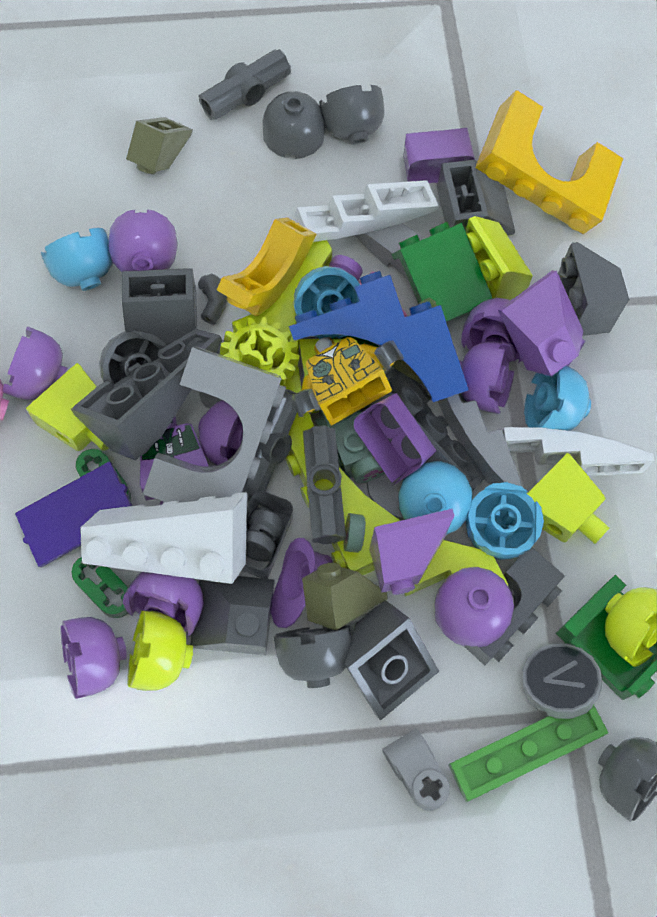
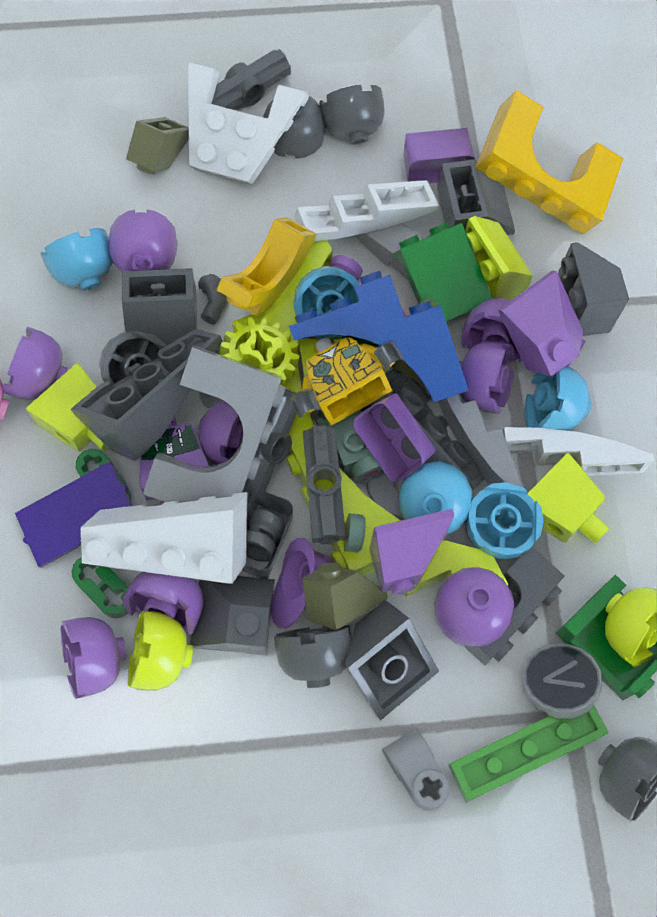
none -> white wing [188,62,309,184]

